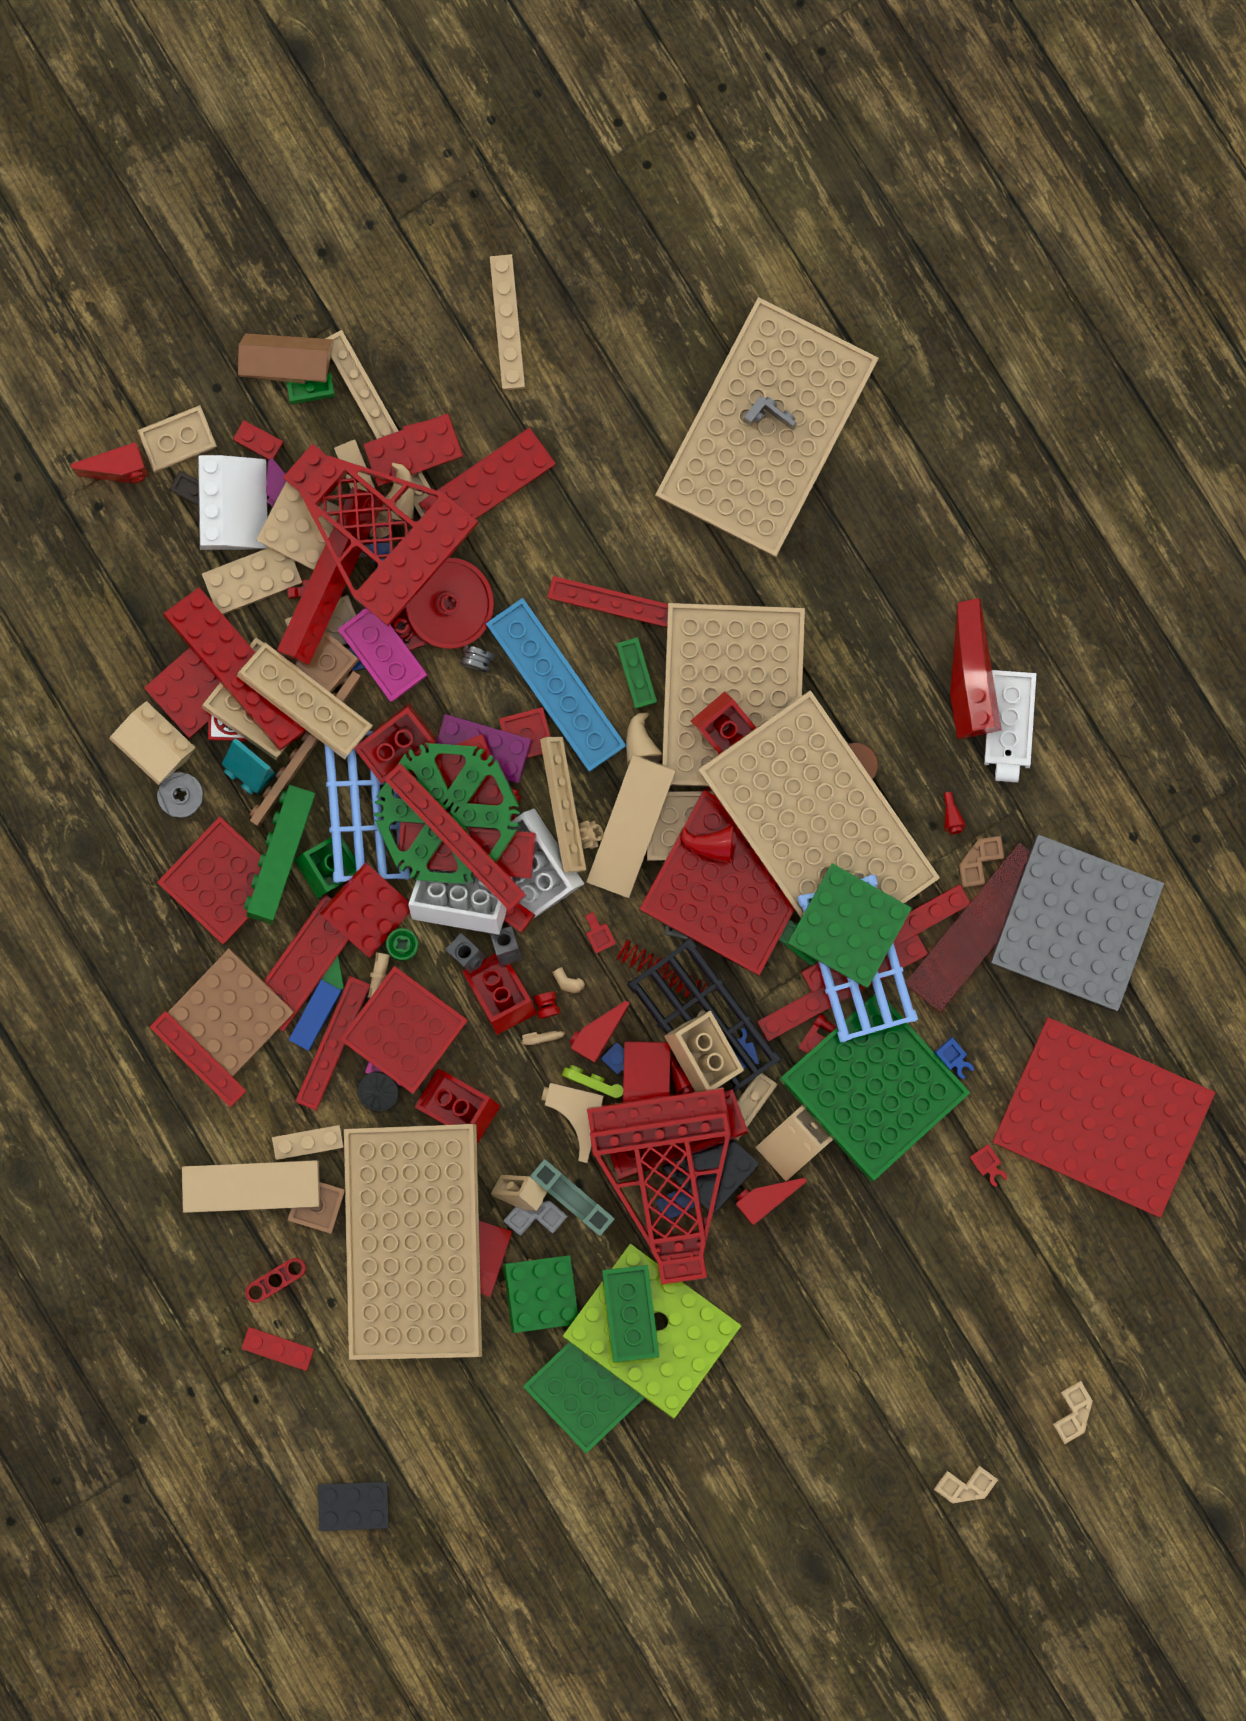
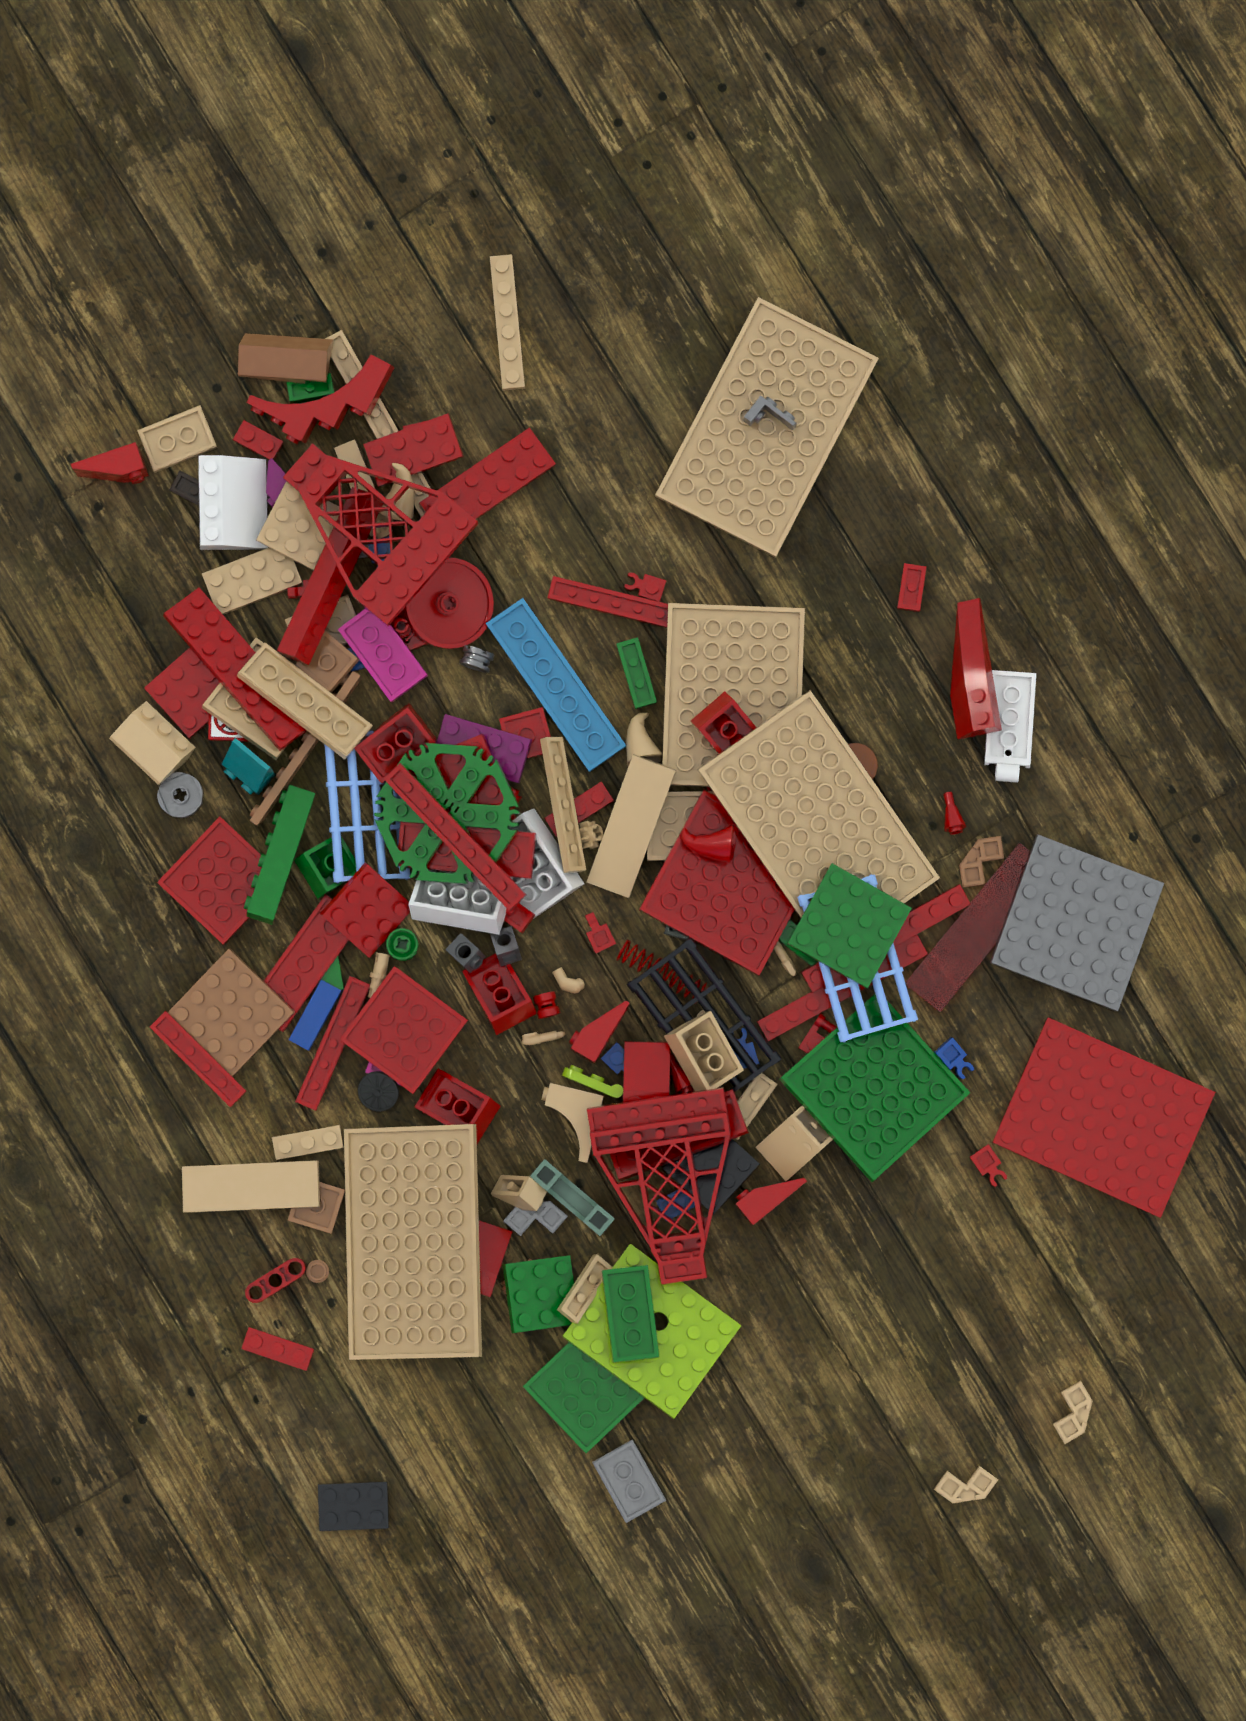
none -> red arch [246,355,394,445]
none -> medium nougat plate [306,1260,329,1283]
none -> red plate [544,781,614,838]
none -> tan plate [557,1254,613,1324]
none -> flat silver tile [592,1439,666,1523]
none -> red plate [624,573,666,602]
none -> tan piece [774,941,797,976]
none -> red plate [897,563,926,612]

